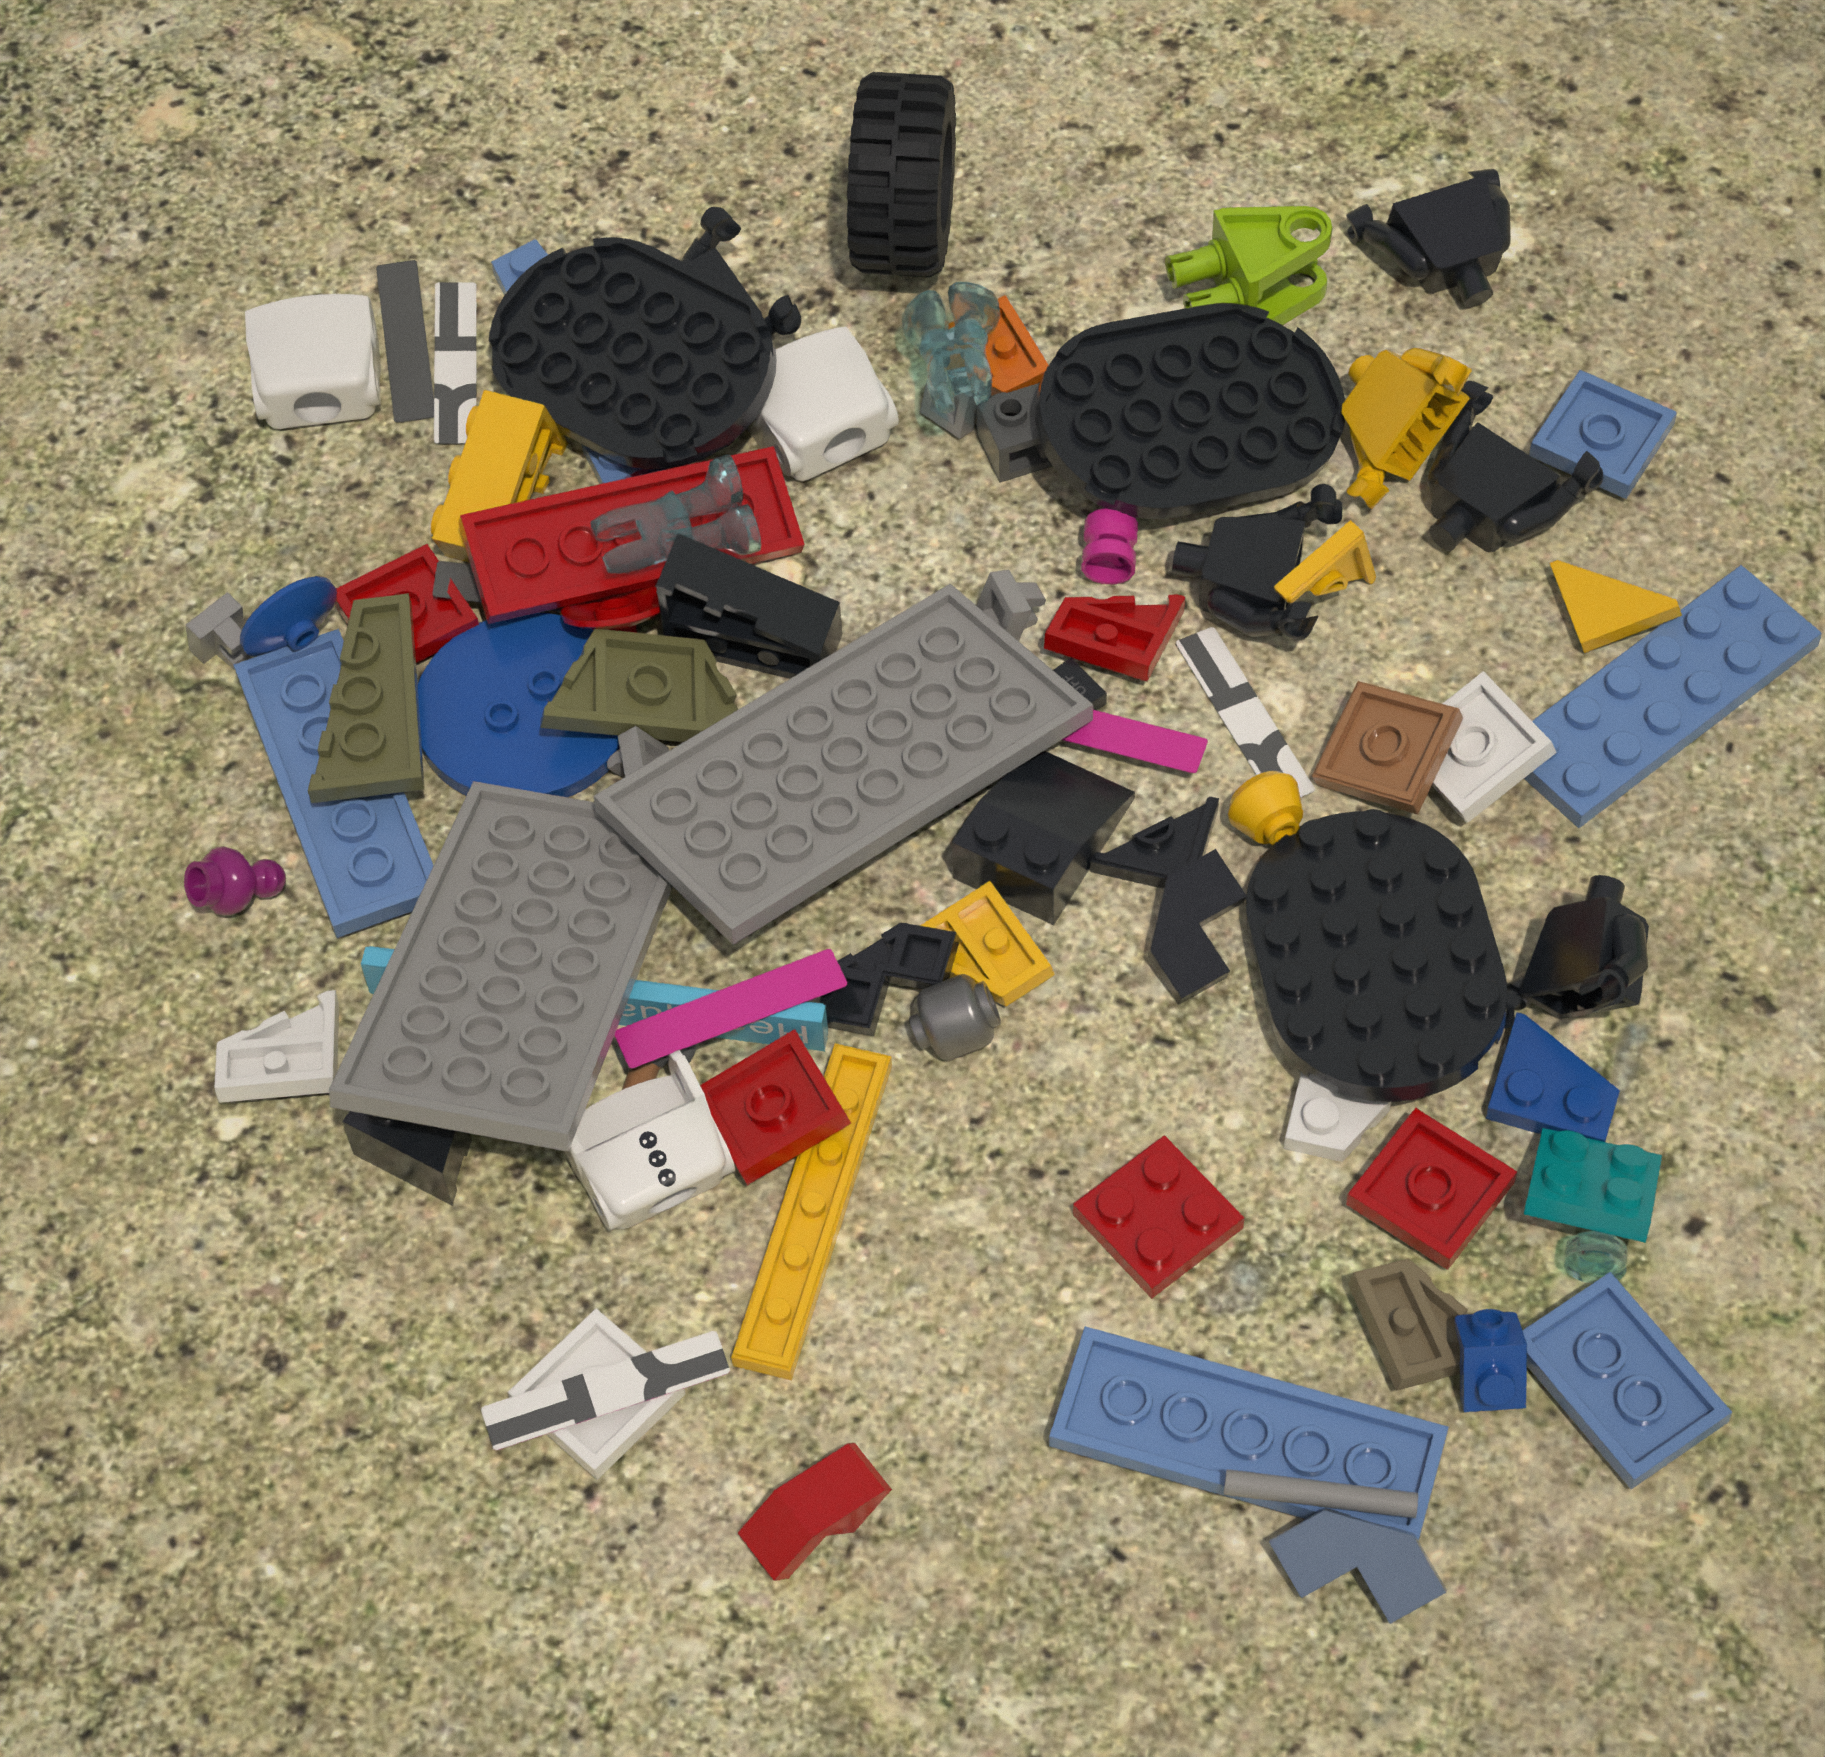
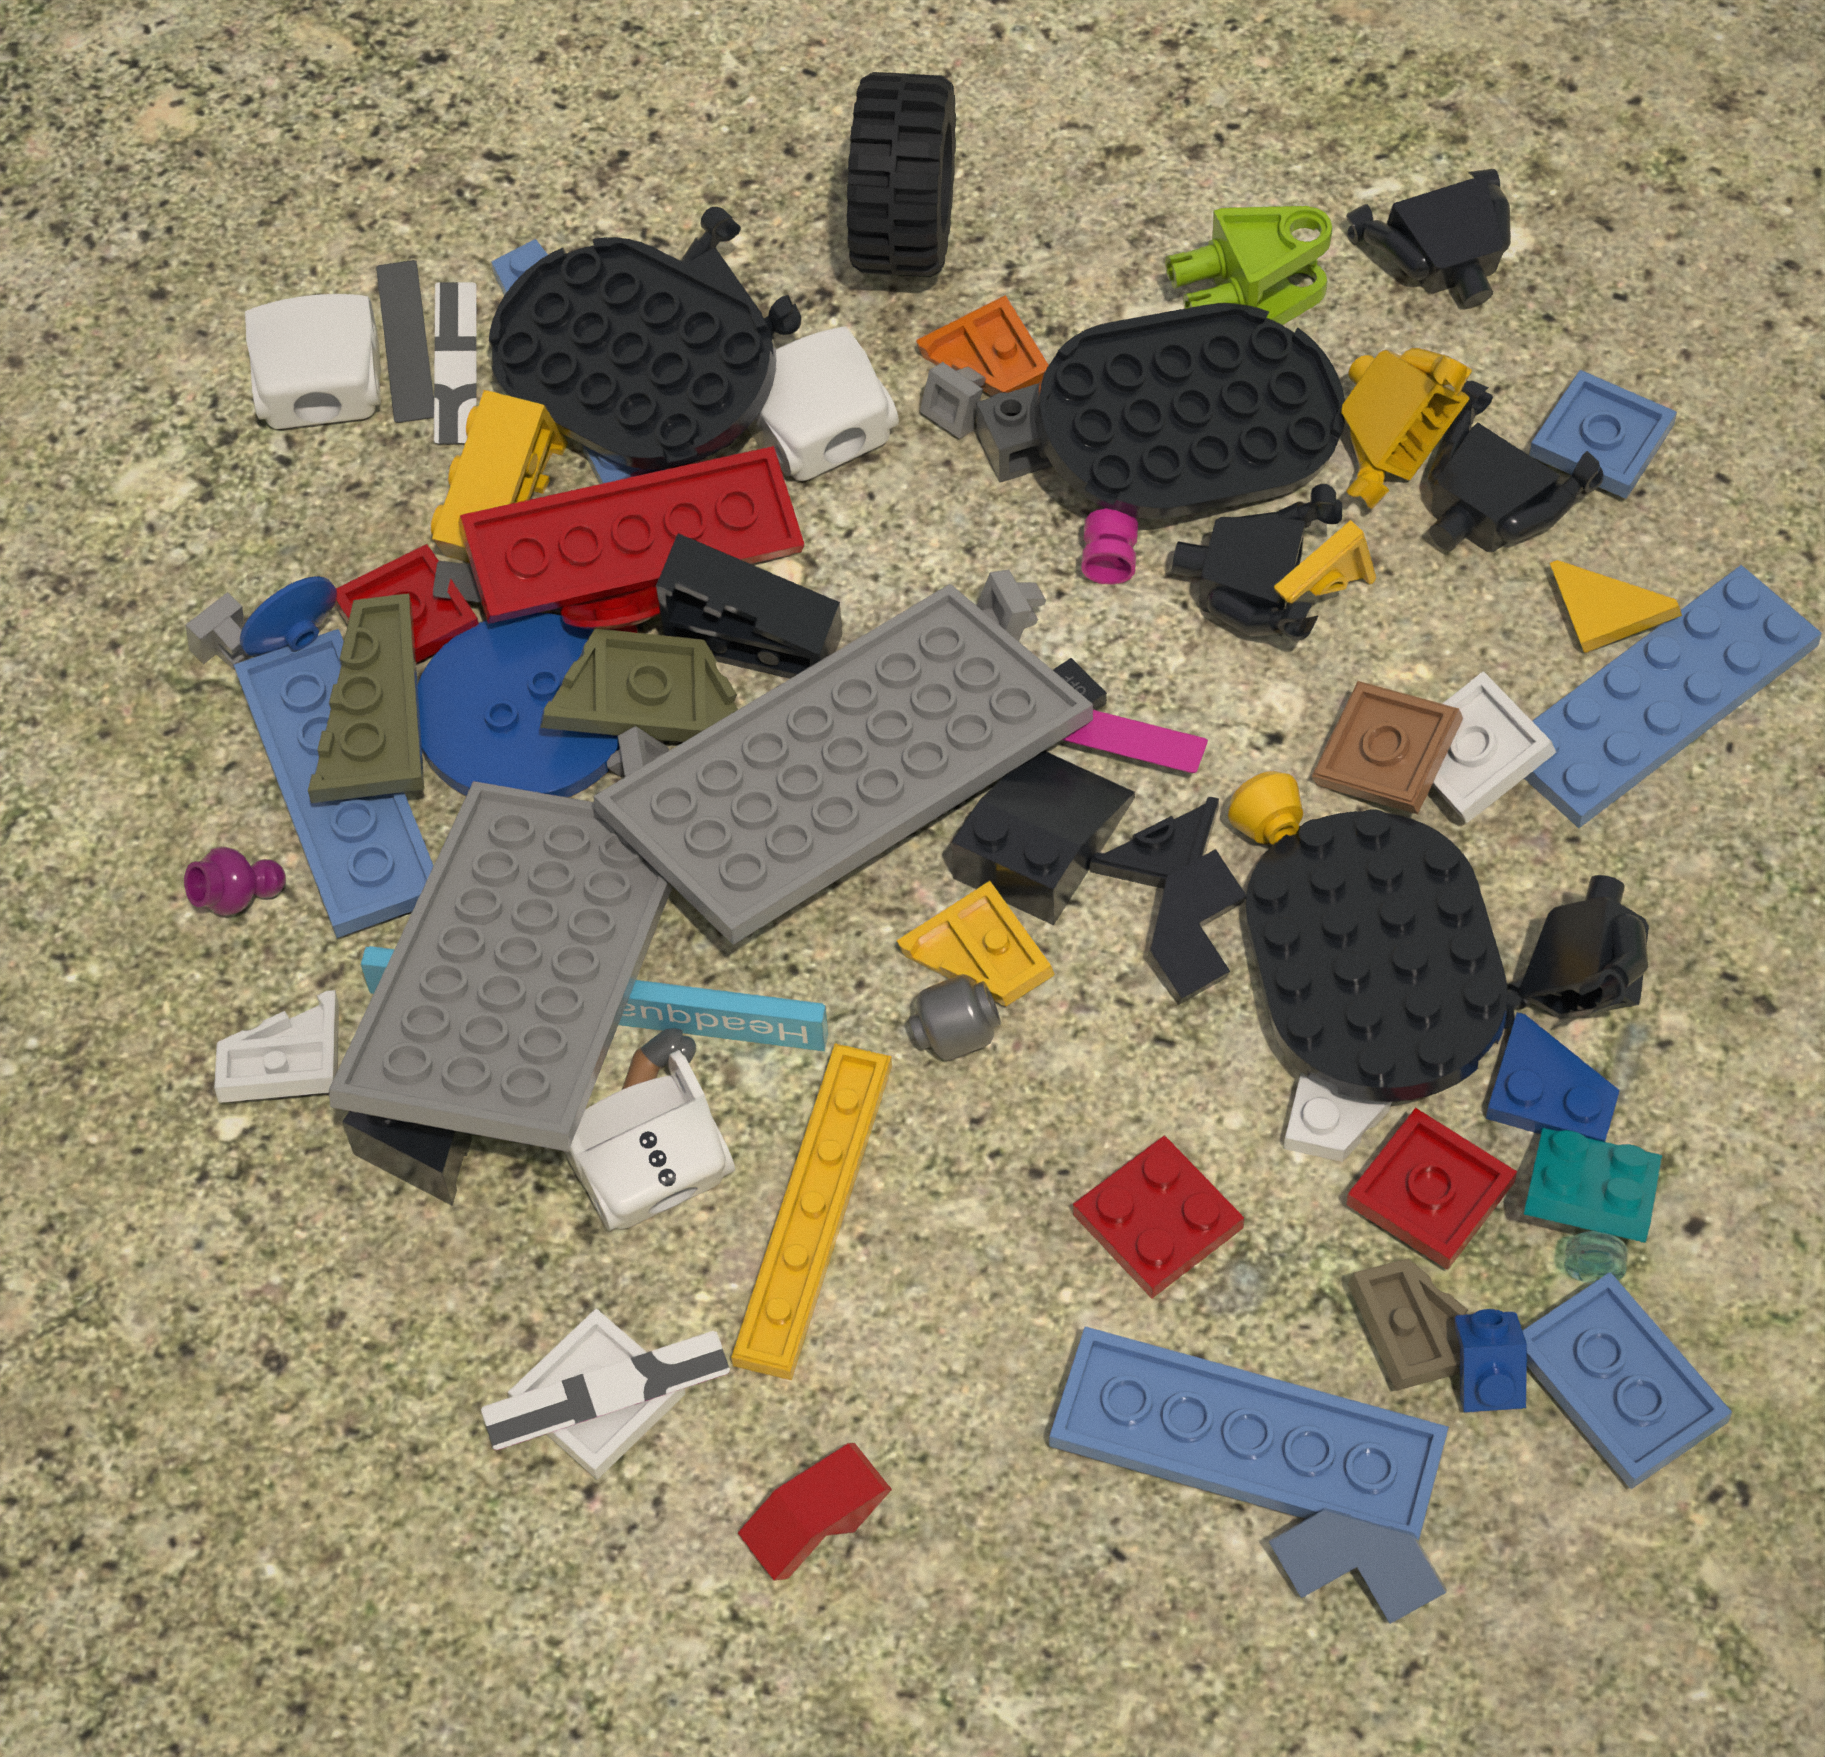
clear light blue piece [590,454,761,574] -> none
dark pink sticker [615,949,847,1068] -> none
red plate [700,1029,851,1185] -> none
black tile [819,922,960,1036] -> none
clear light blue piece [902,282,1001,413] -> none
red wing [1044,594,1186,682] -> none
sticker [1176,627,1315,797] -> none
light grey bar [1224,1469,1418,1518] -> none

